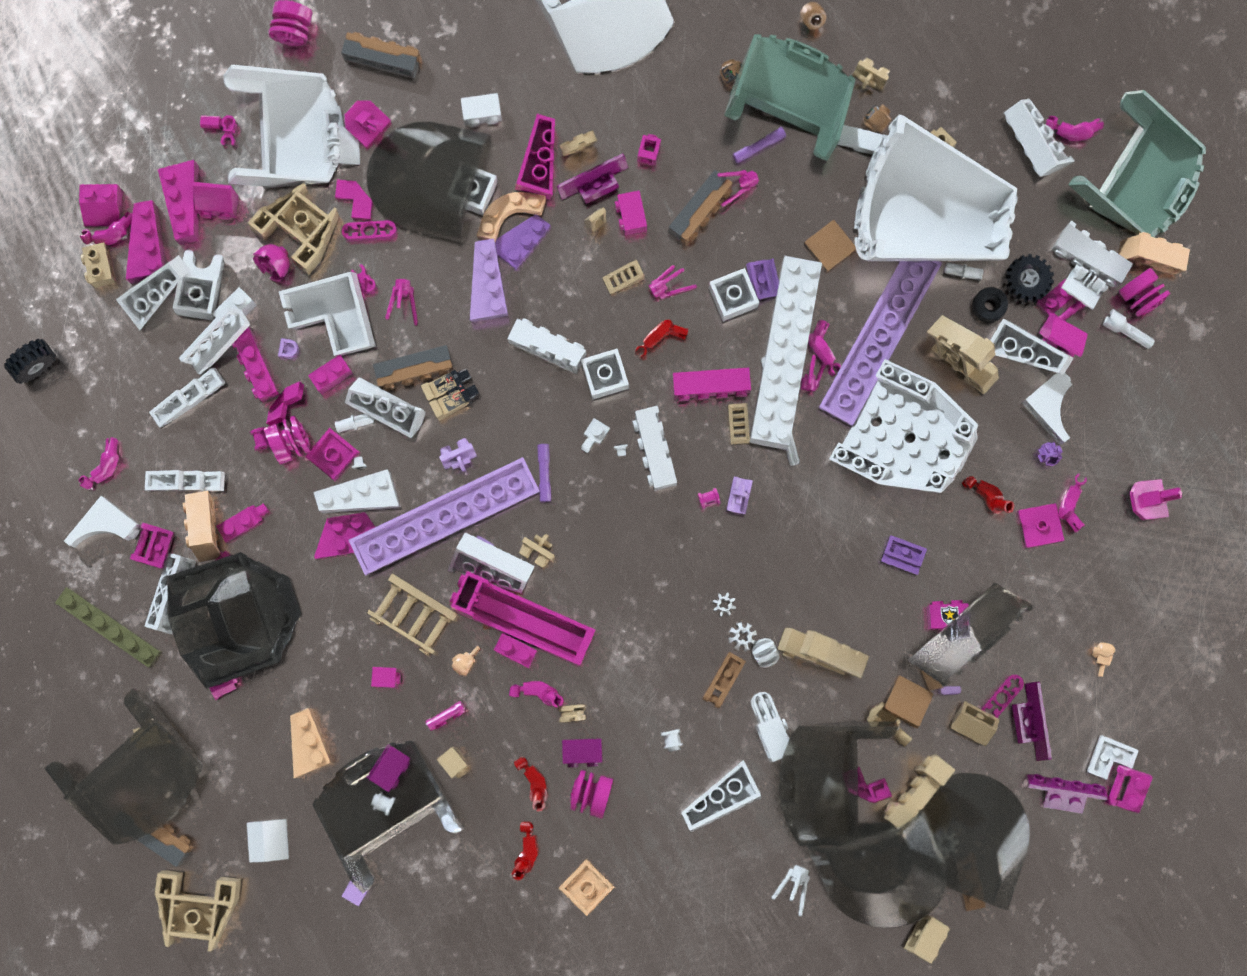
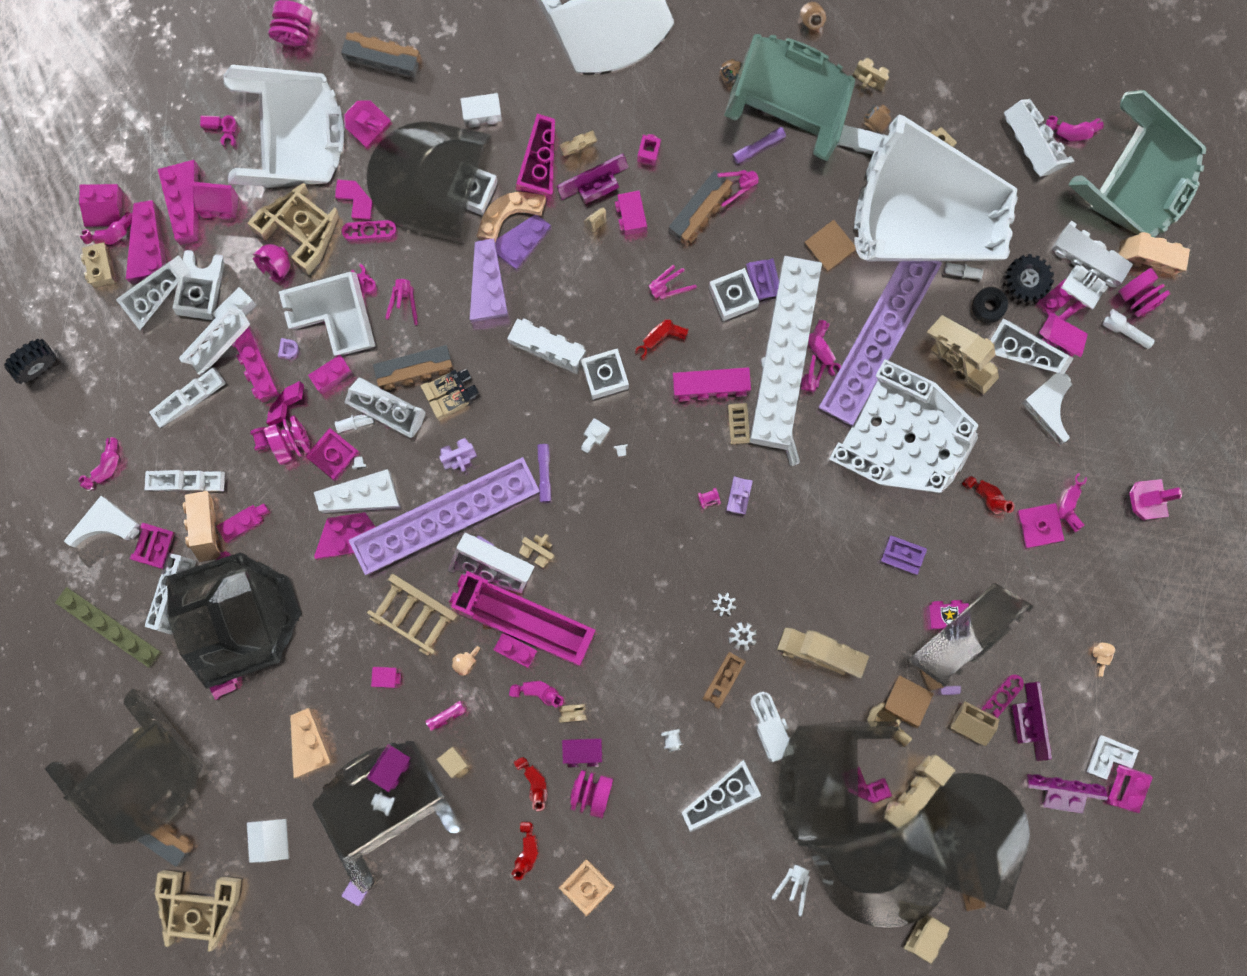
white hinge [322,123,360,165] -> none
tan slope [602,260,645,295] -> none
white wedge [632,406,677,491] -> none
white piece [752,638,780,667] -> none
medium lavender gear [1038,442,1063,466] -> none

